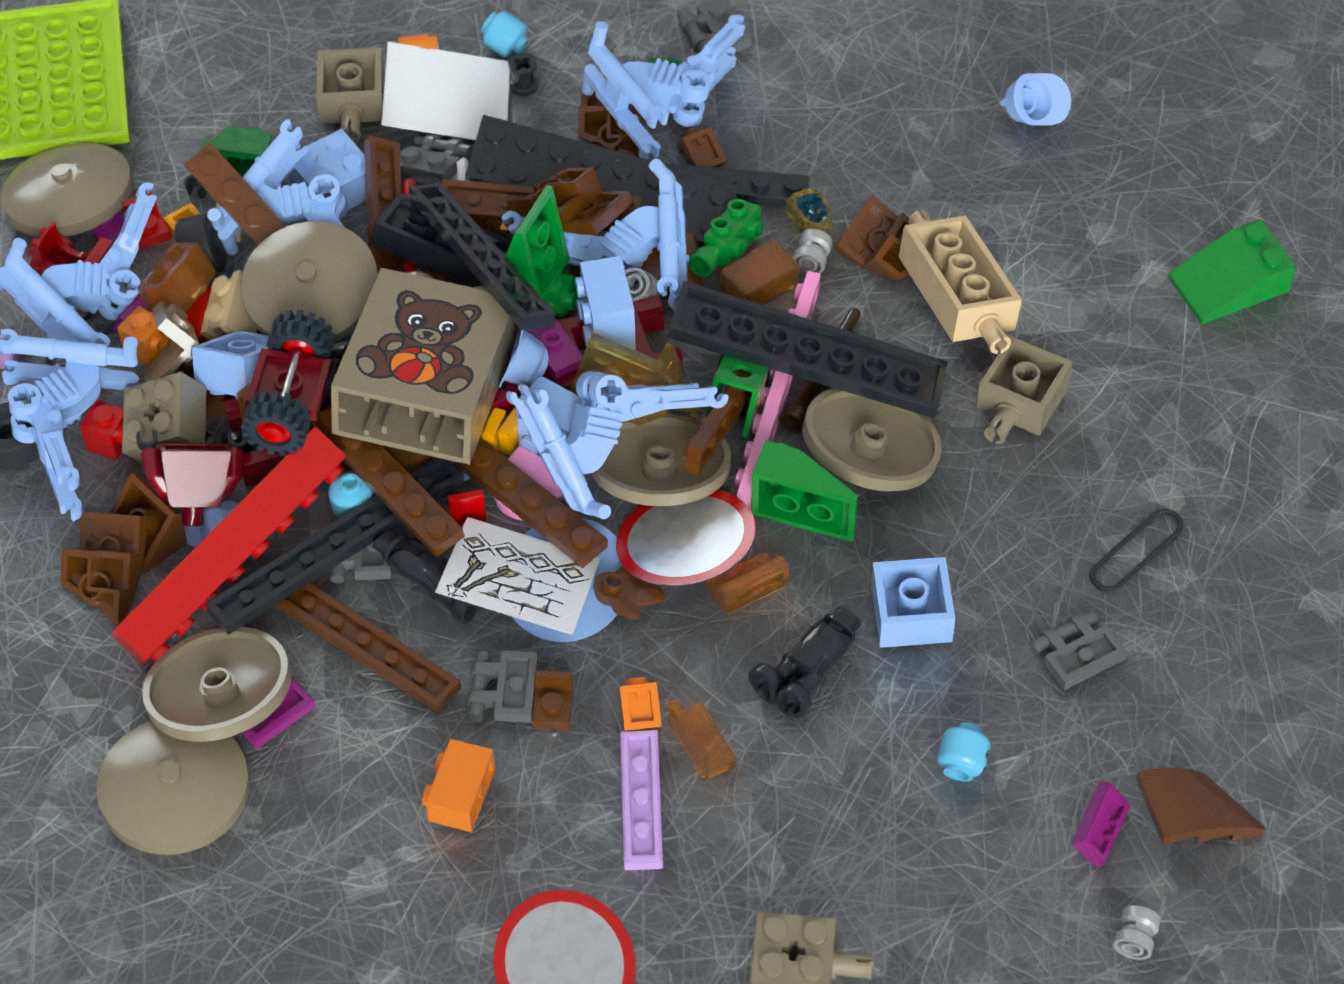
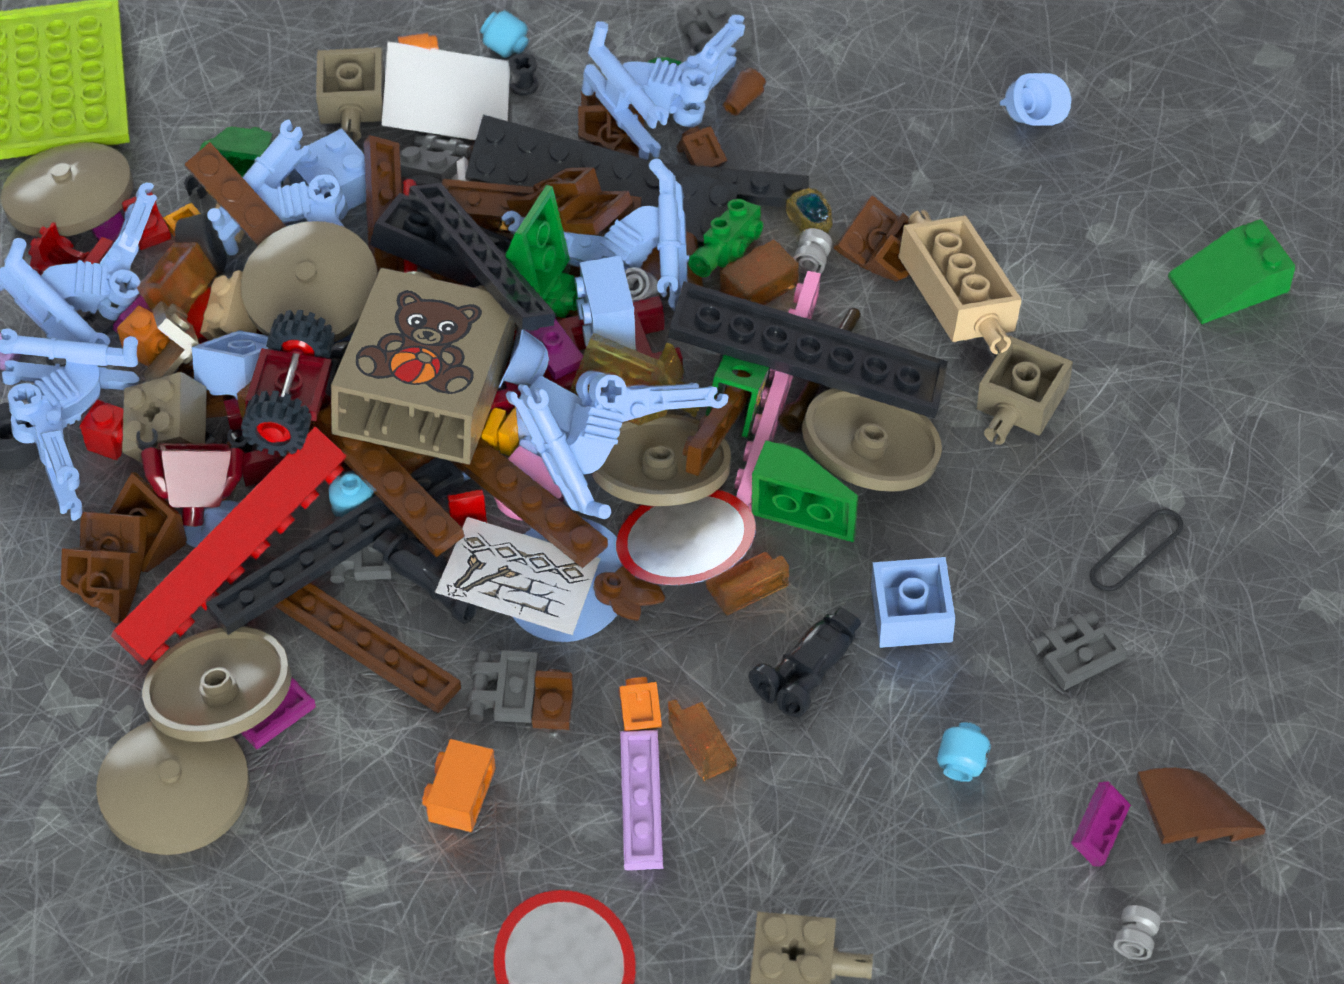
none -> reddish brown cone [723,68,766,116]

